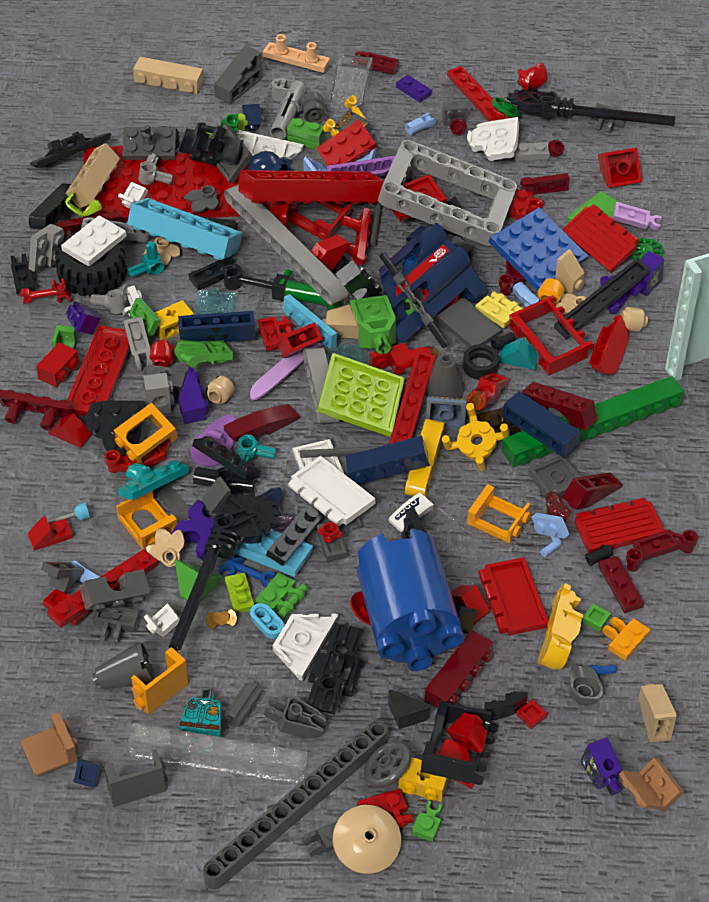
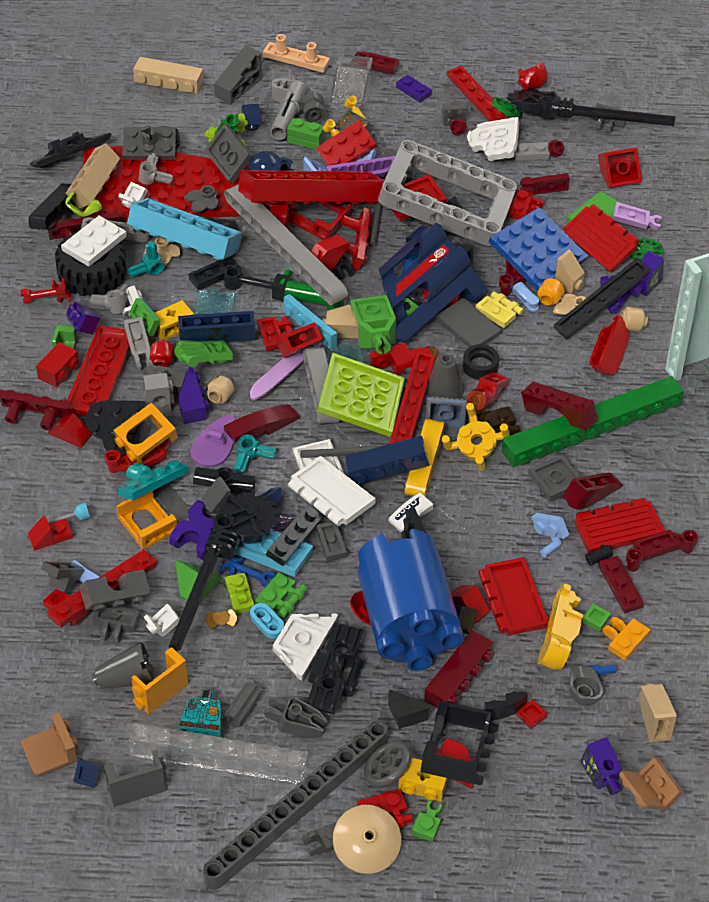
black hinge [10,253,35,294] -> none
light grey plate [29,224,65,272] -> none
tan plate [146,528,185,567] -> none
black piece [179,122,244,165] -> none
black plate [192,436,261,480] -> none
white wing [238,130,304,162] -> none
red plate [318,522,342,543] -> none
black arch [336,260,383,299] -> none
piece [379,252,449,348] -> none
light blue bar [405,113,437,135] -> none
red slope [446,713,487,753] -> none
light orange panel [467,484,531,544] -> none
black pin [491,332,516,350] -> none
teal slope [499,337,539,370] -> none
dark blue brick [503,391,580,458] -> none
red hinge [509,295,594,376] -> none
clear red animal [545,490,571,522] -> none

